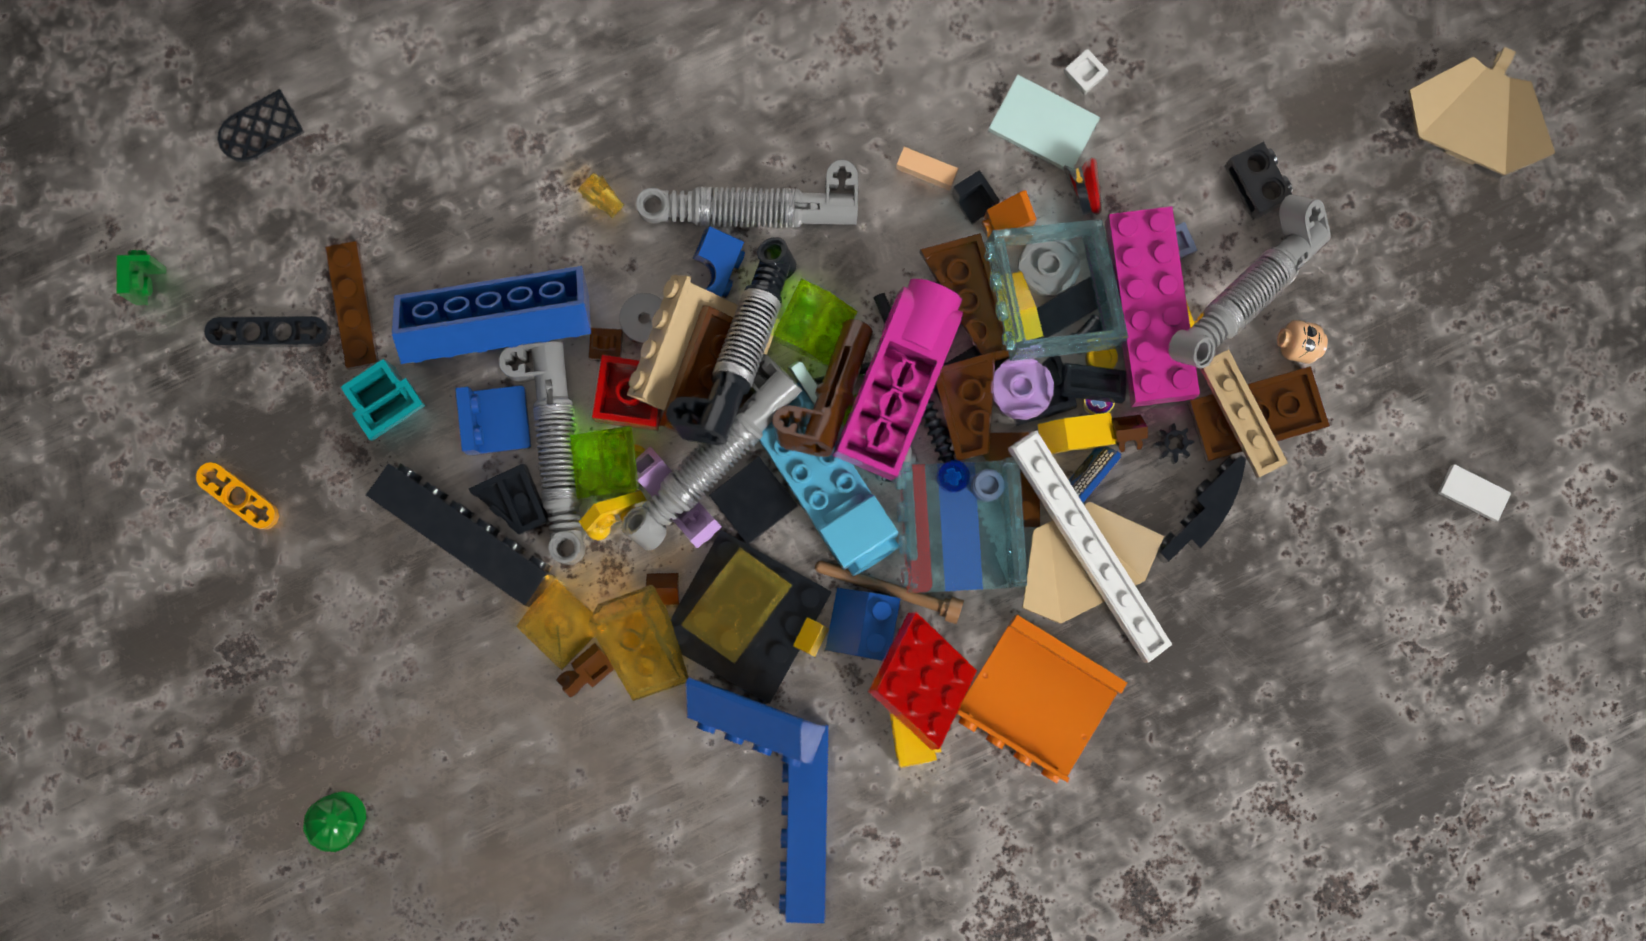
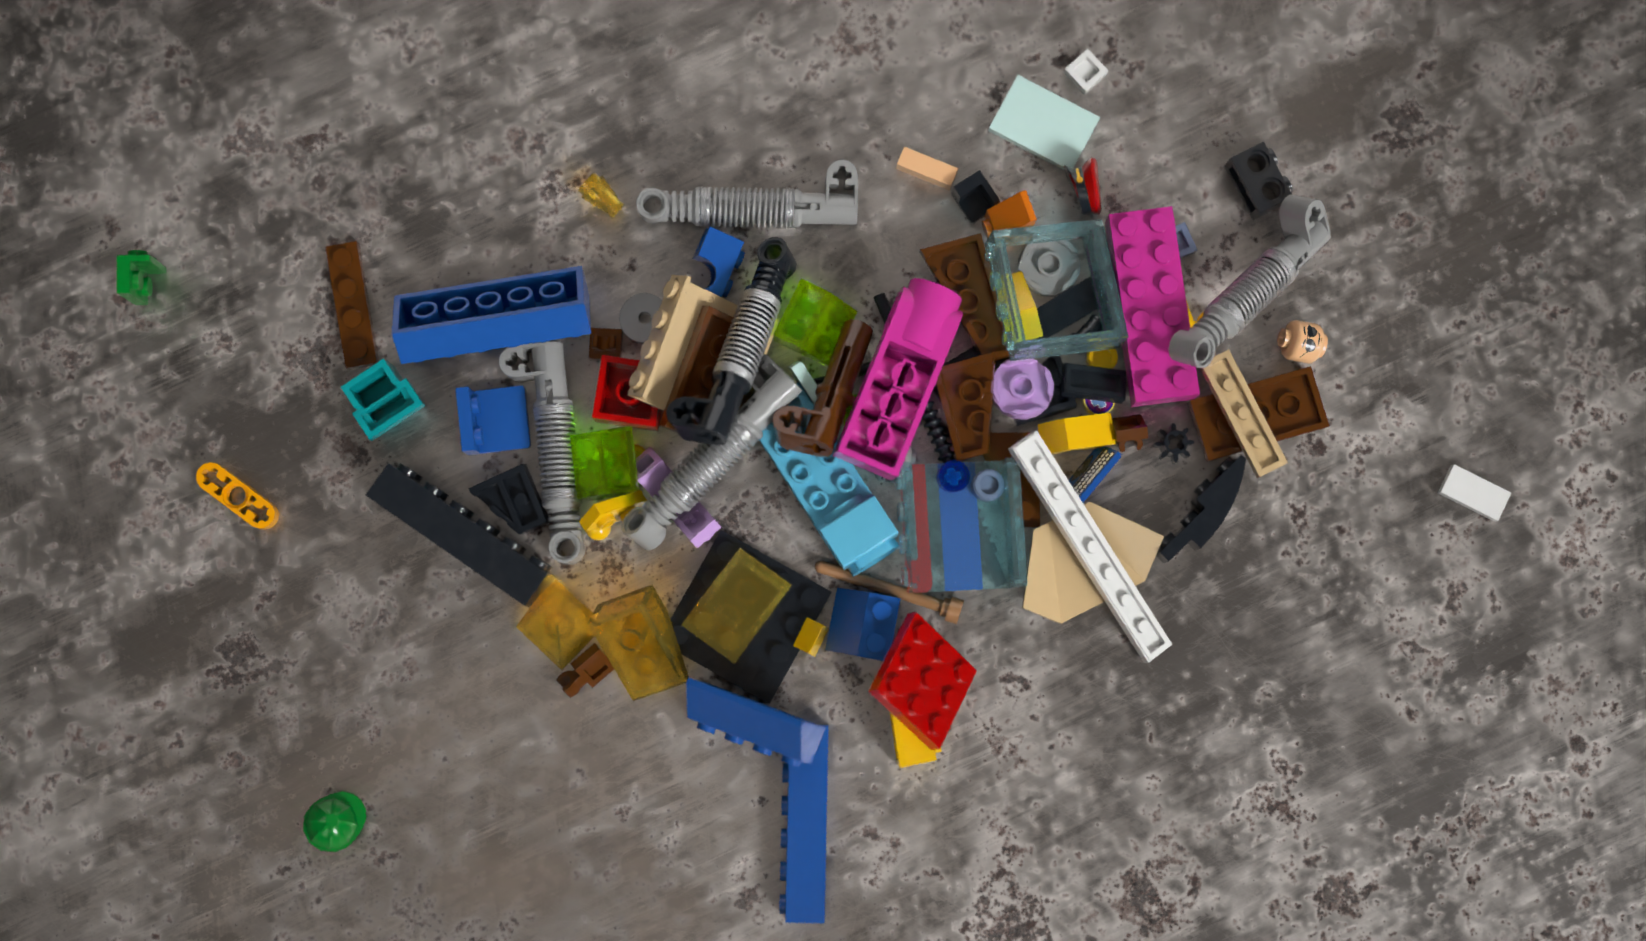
black beam [204,316,331,348] -> none
black window [217,89,305,162] -> none
reddish brown slope [645,573,679,605] -> none
black tile [709,456,798,545] -> none
orange panel [957,614,1128,784] -> none
tan panel [1408,47,1555,176] -> none

